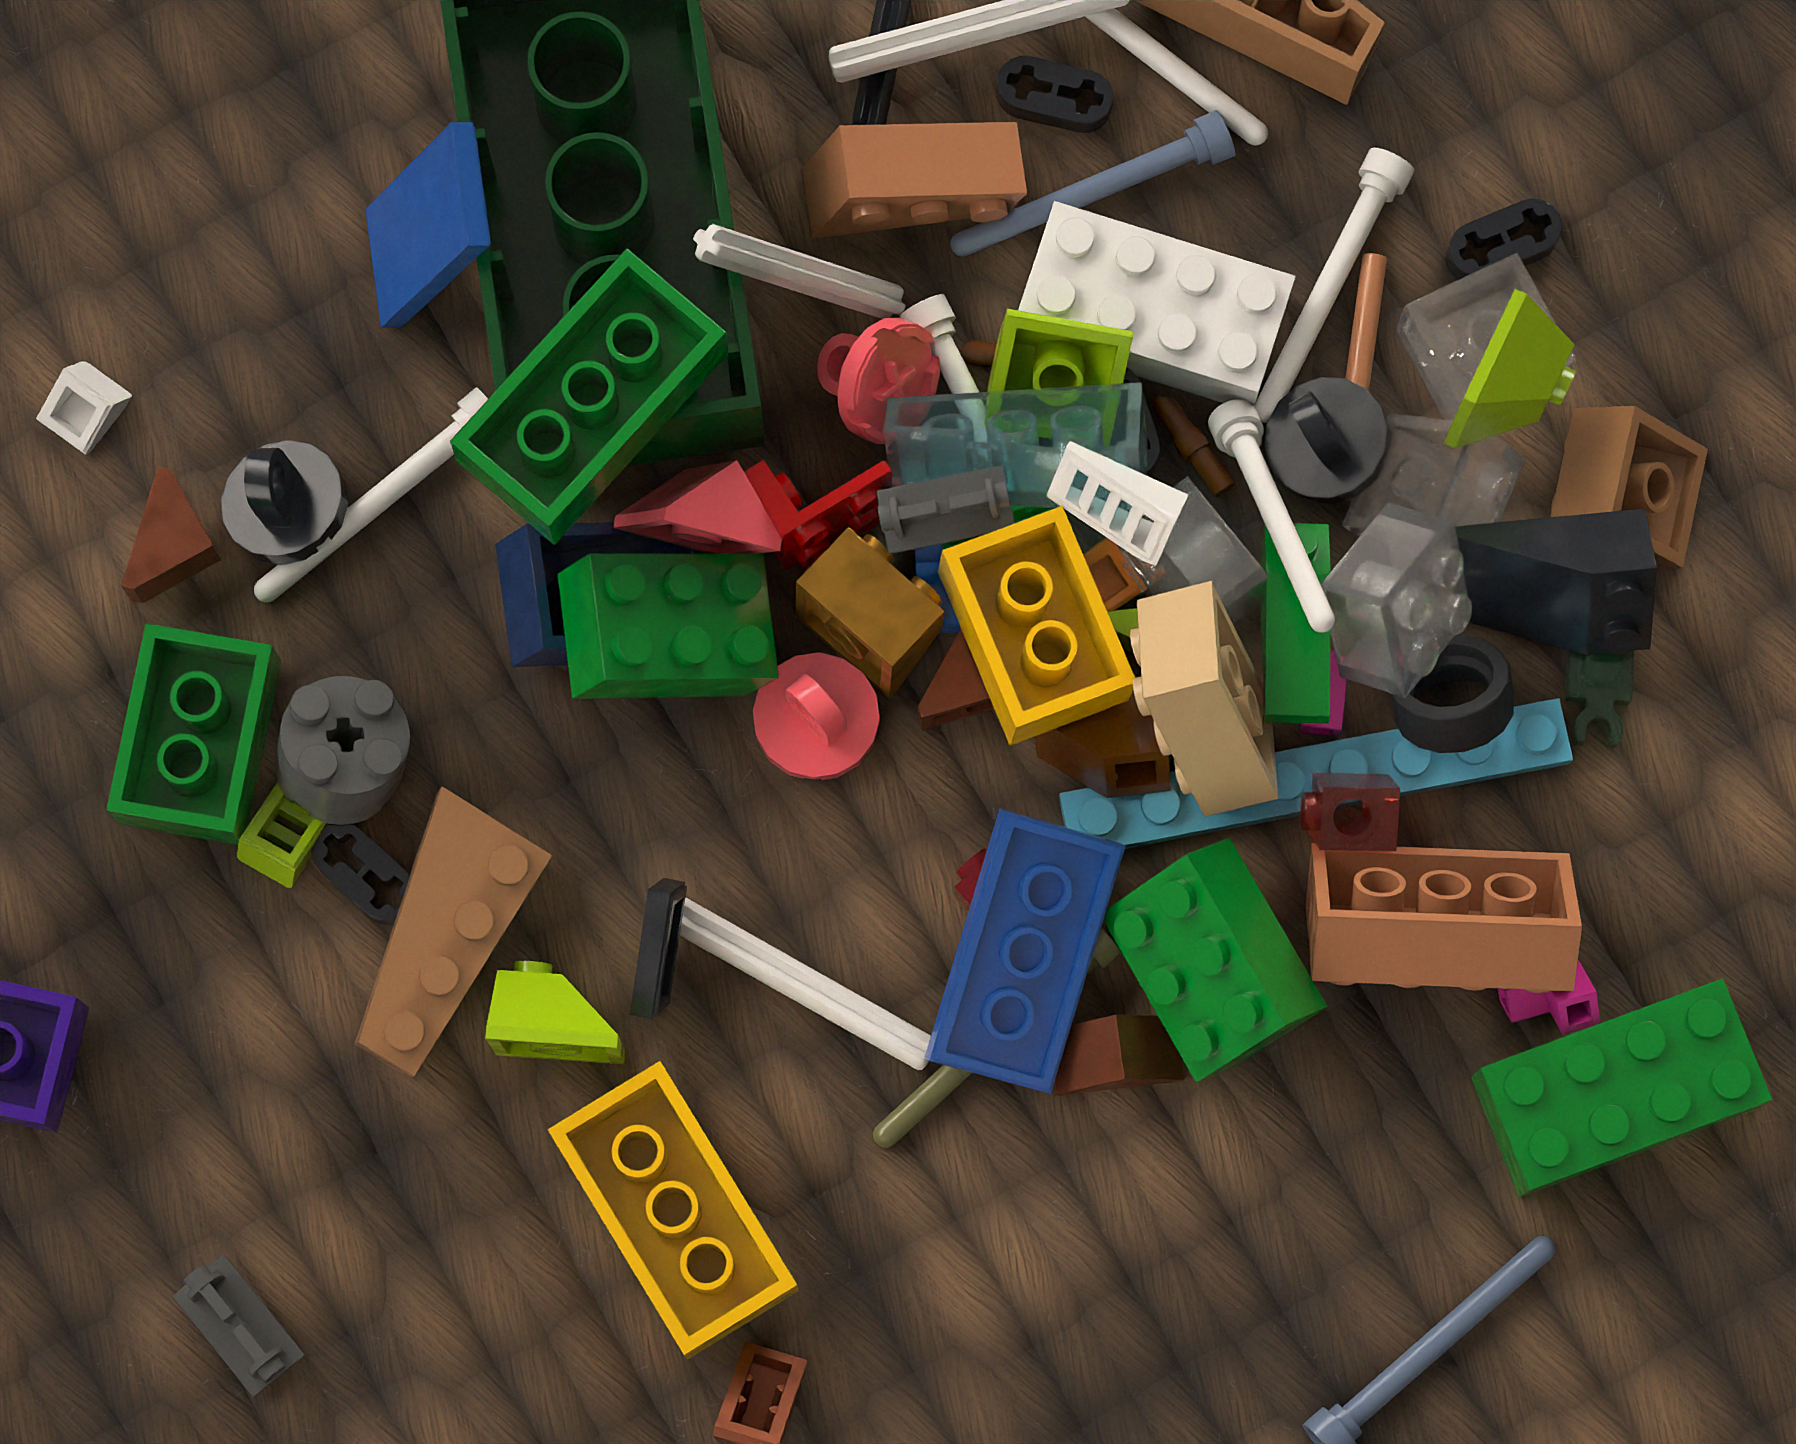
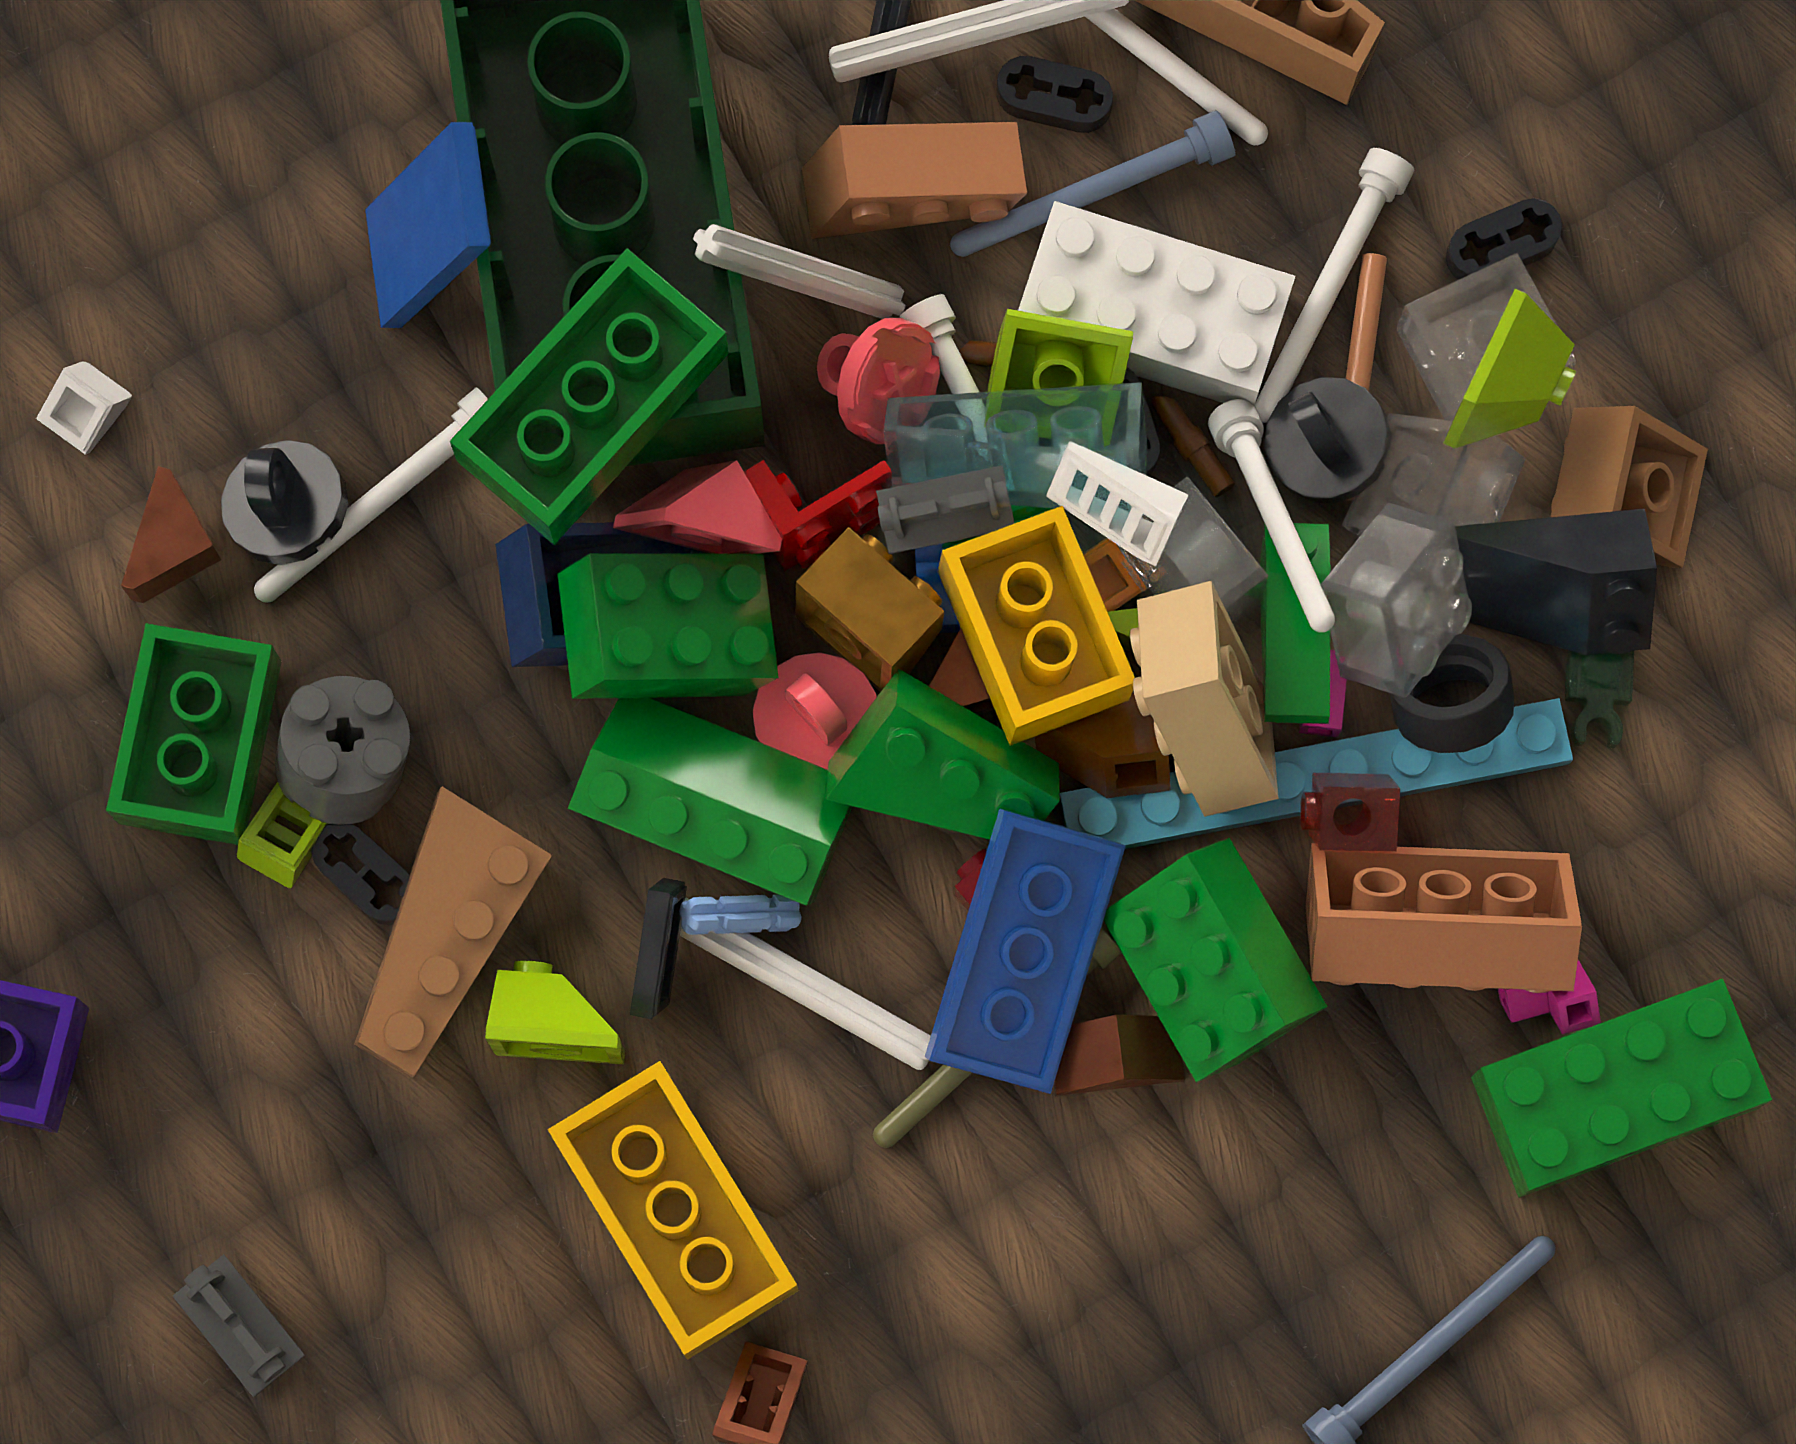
none -> green slope [568,698,853,906]
none -> light blue axle [679,895,801,935]
none -> green wedge [825,668,1060,839]

